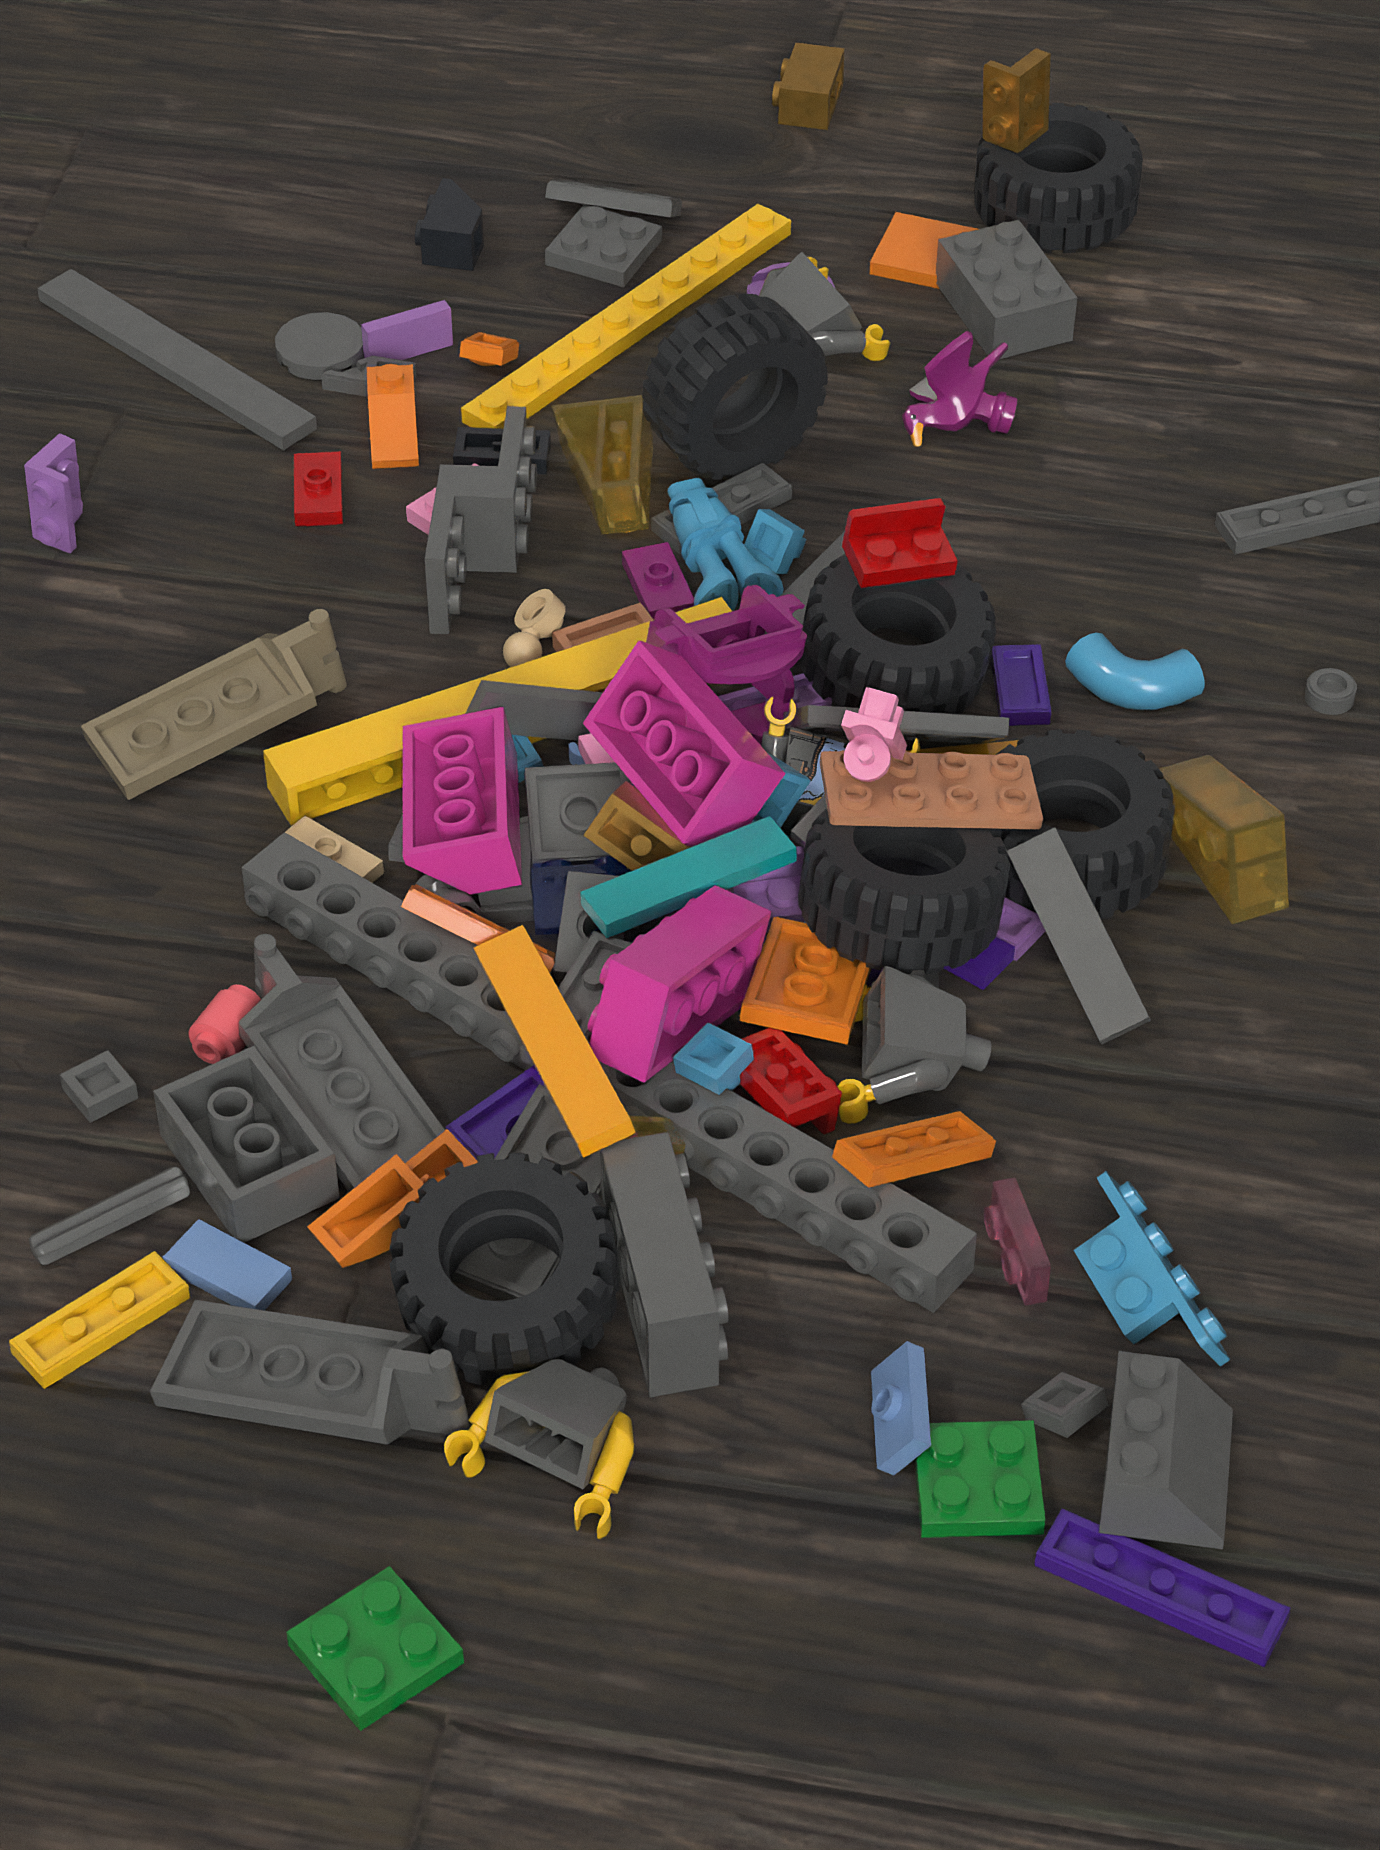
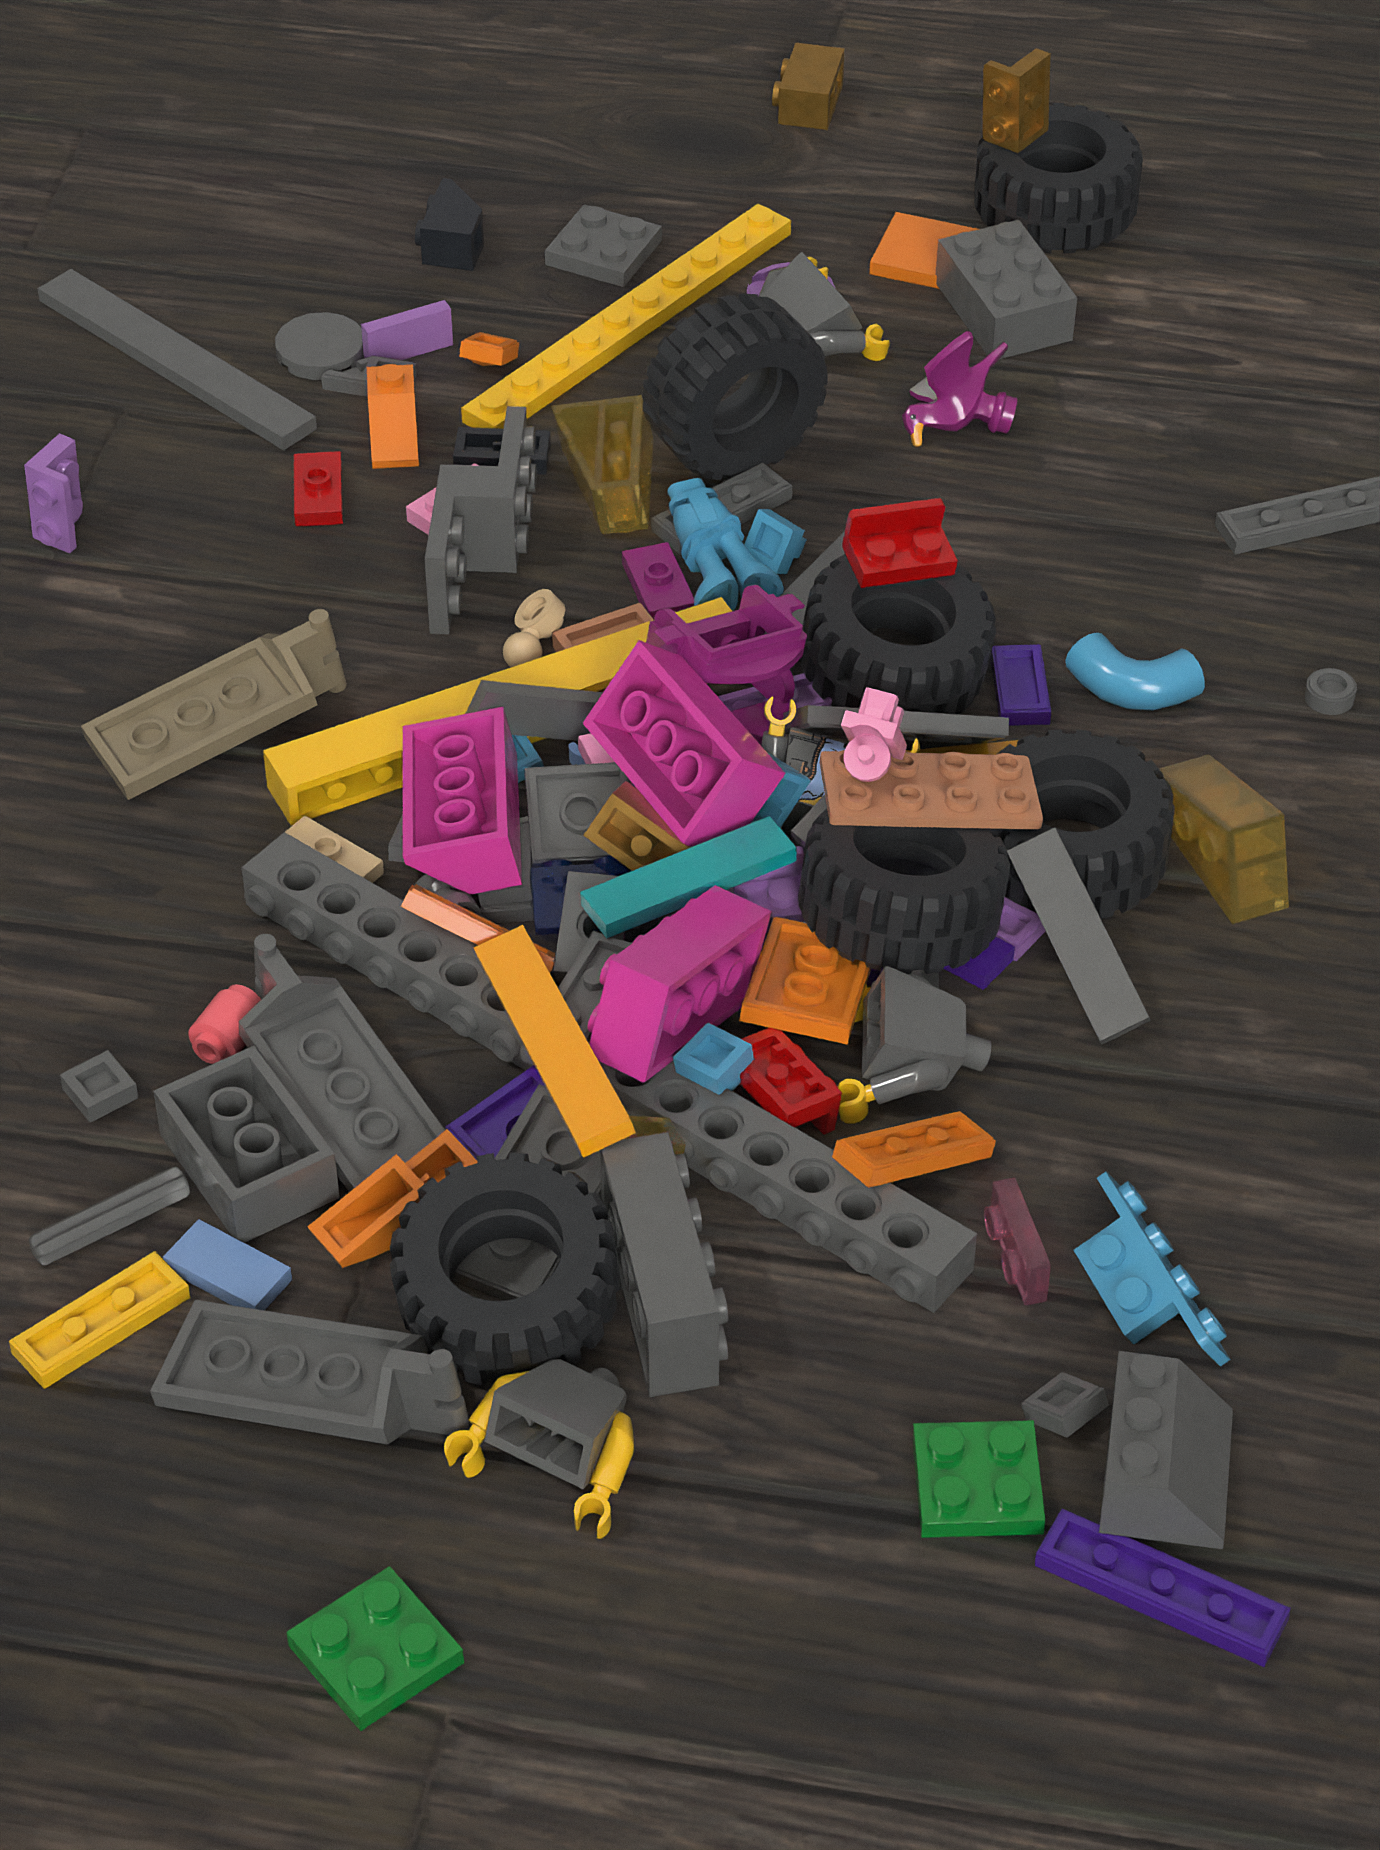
dark grey tile [545,179,682,218] -> none
medium blue plate [871,1341,931,1475] -> none

